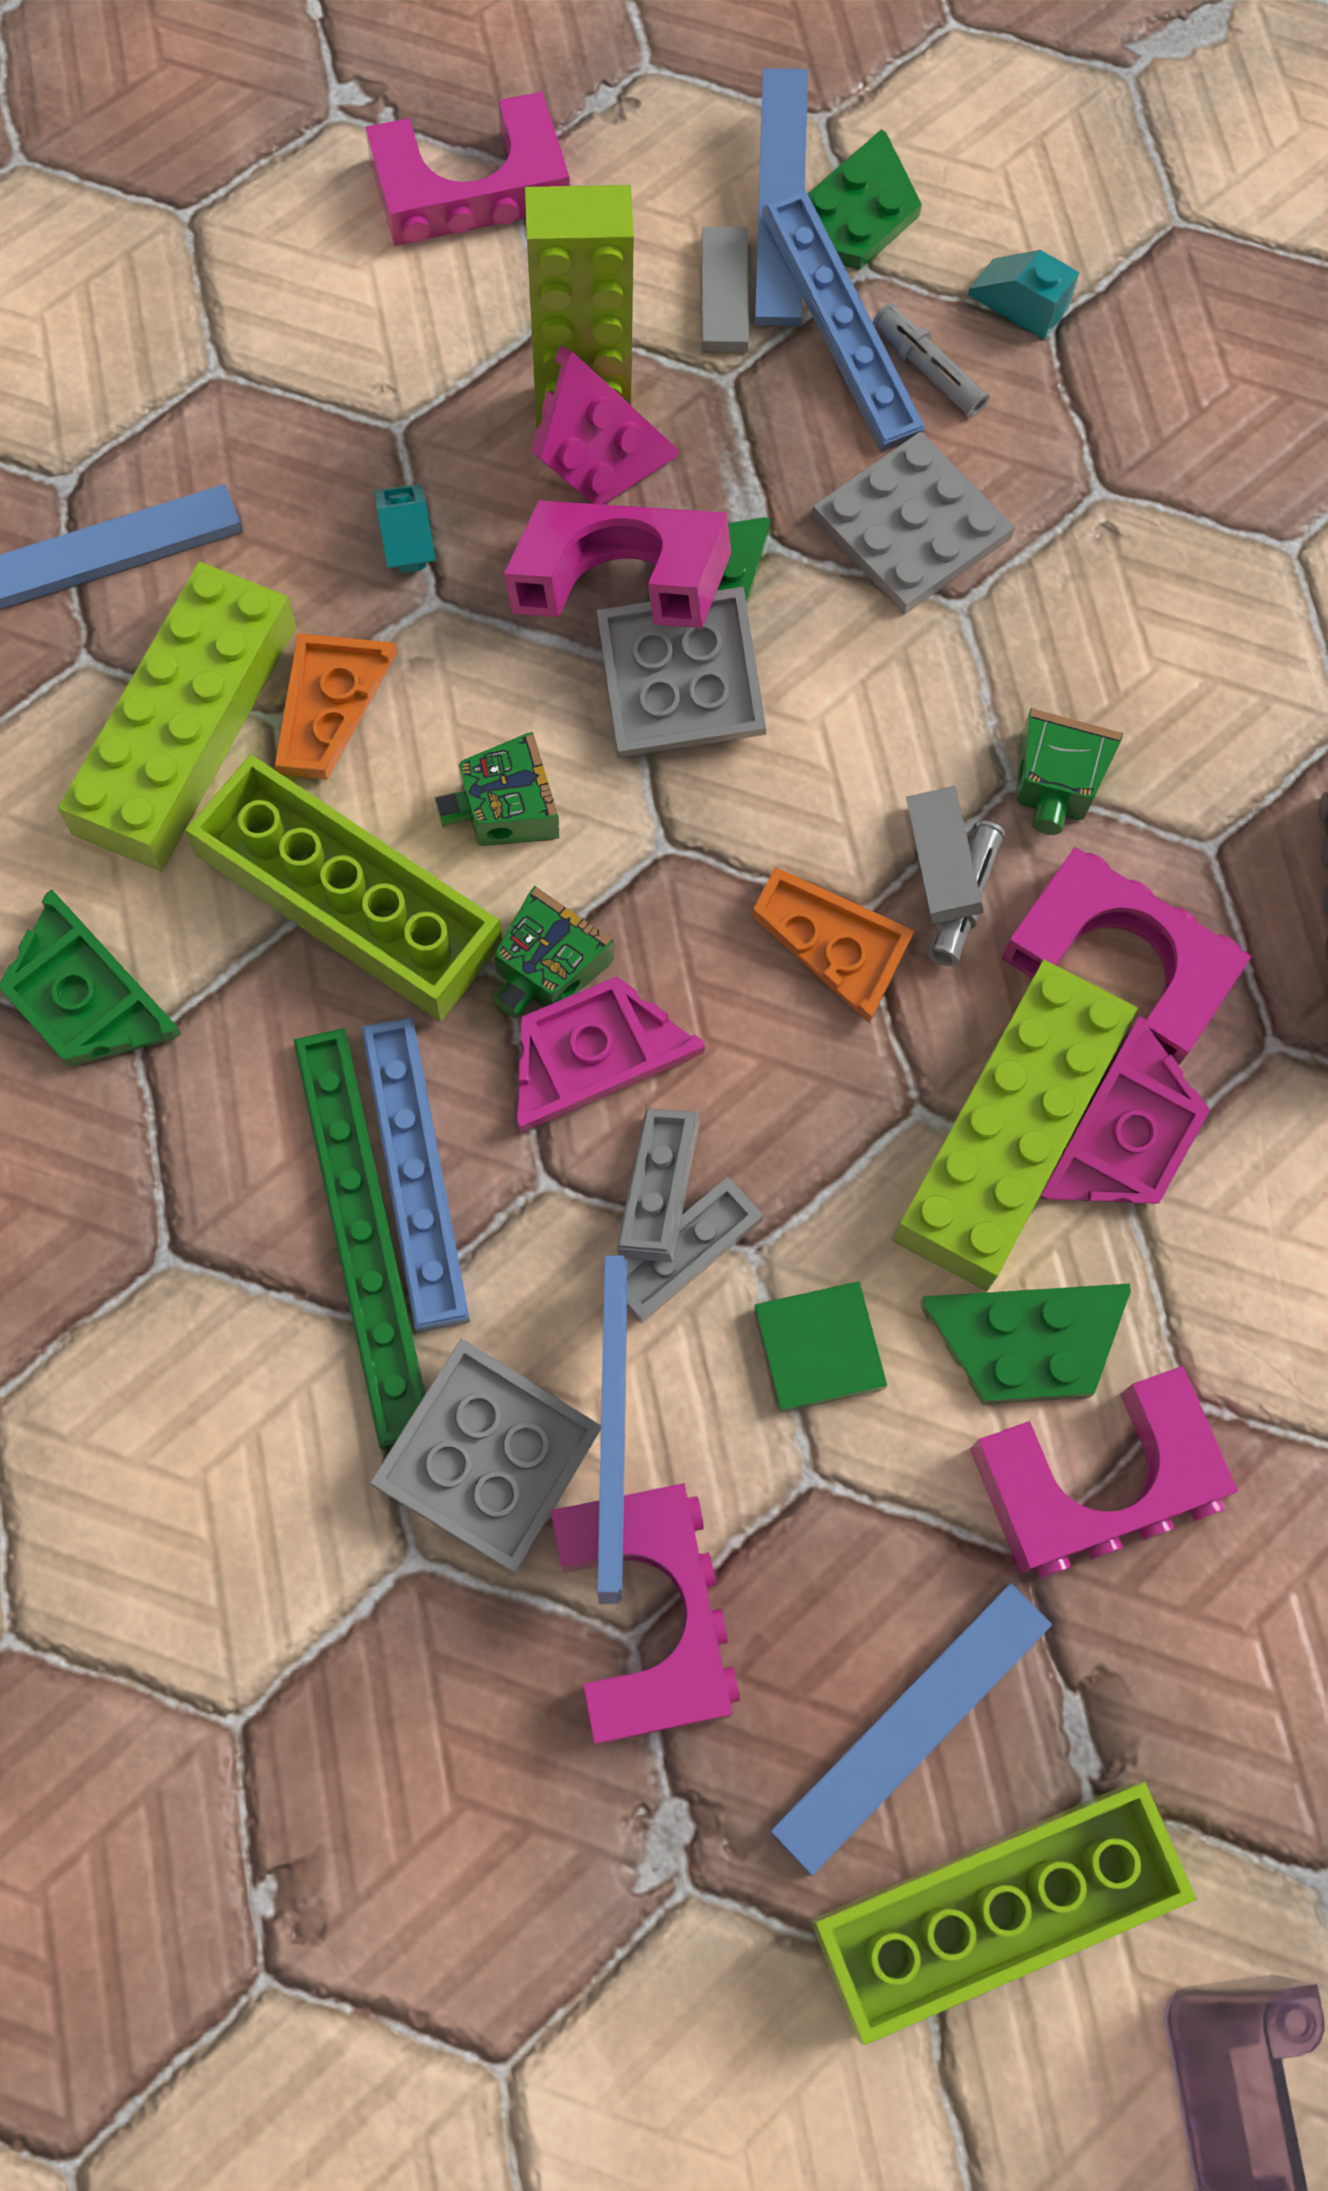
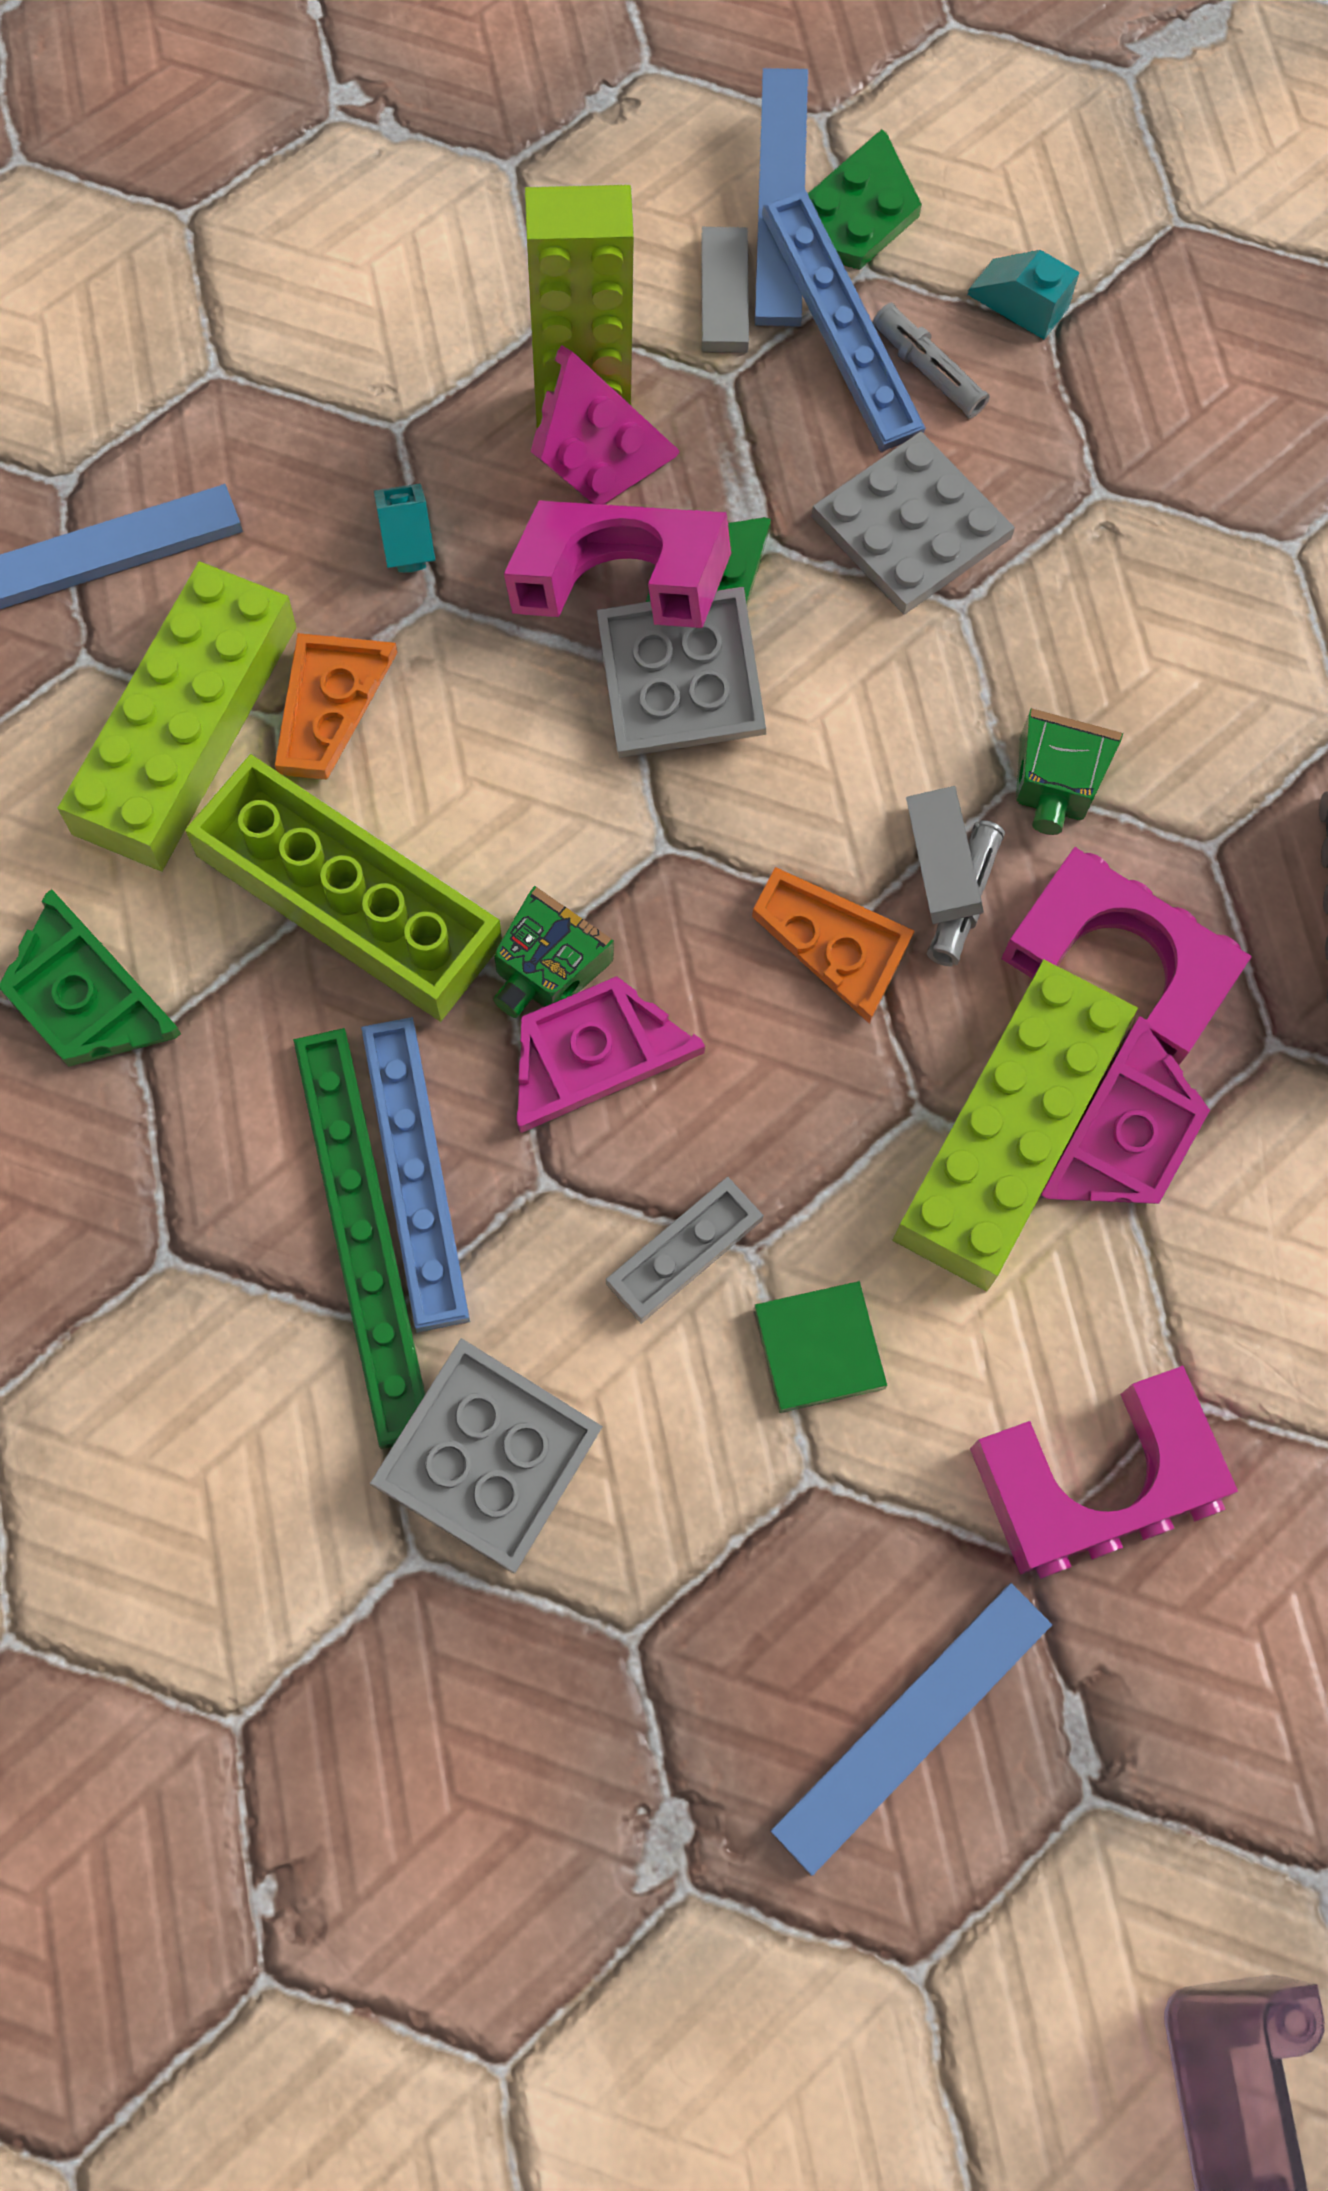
dark pink arch [365,91,570,246] -> none
green torso [435,732,560,846] -> none
dark pink arch [551,1483,740,1745] -> none
medium blue tile [597,1255,628,1604] -> none
light grey tile [617,1108,700,1262] -> none
lime brick [810,1782,1197,2046] -> none
green wing [921,1283,1131,1405] -> none

